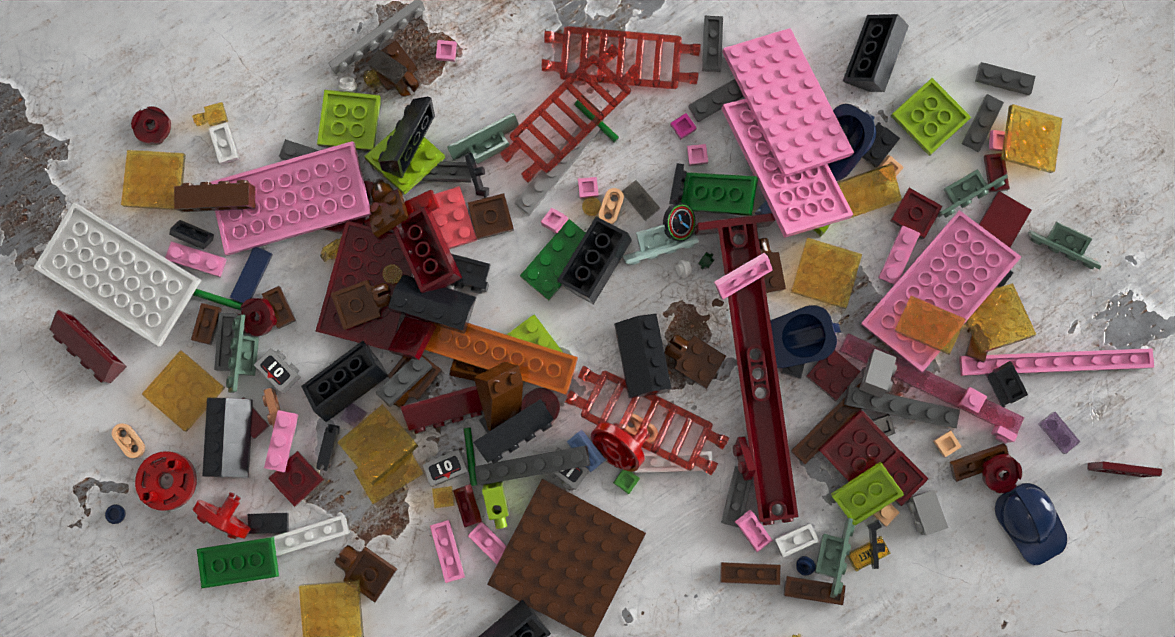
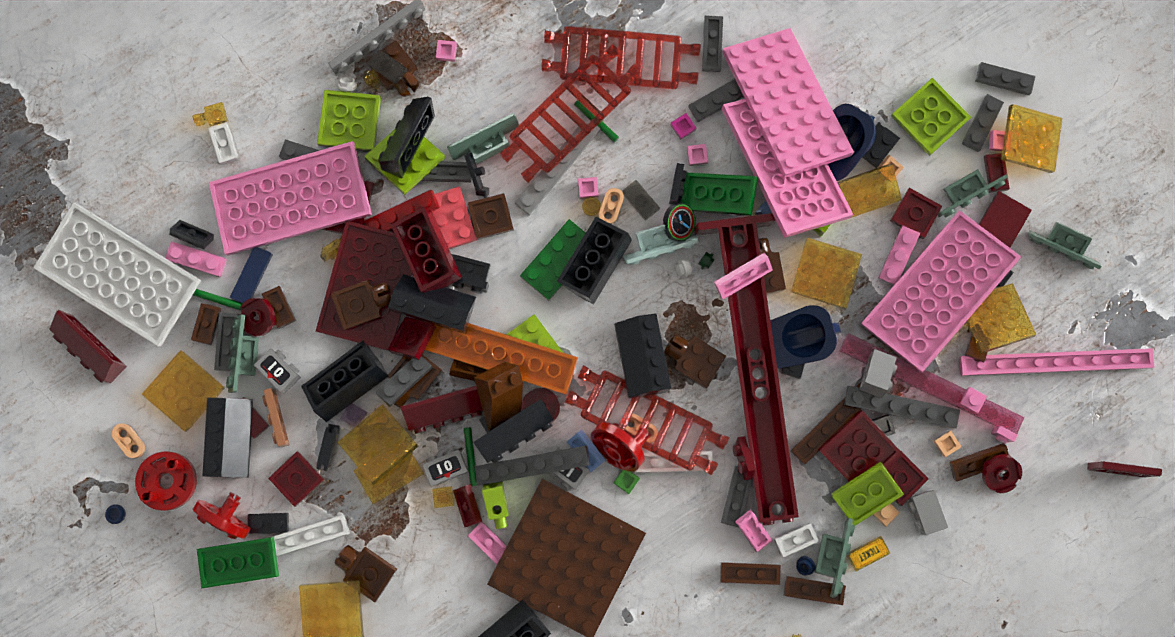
clear yellow plate [121,150,186,210] -> none
dark red plate [131,106,171,145] -> none
reddish brown brick [174,180,255,213] -> none
bright pink plate [264,410,299,472] -> none
reddish brown plate [369,182,409,238] -> none
clear yellow plate [382,264,402,284] -> none
bright pink plate [430,520,465,583] -> none
bright pink plate [541,208,568,234] -> none
dark red plate [806,350,861,401] -> none
black slope [843,14,909,92] -> none
black piece [867,520,885,569] -> none
clear yellow plate [895,296,966,355] -> none
black plate [985,361,1028,408] -> none
dark blue piece [995,483,1067,565] -> none
clear purple plate [1038,412,1080,454] -> none

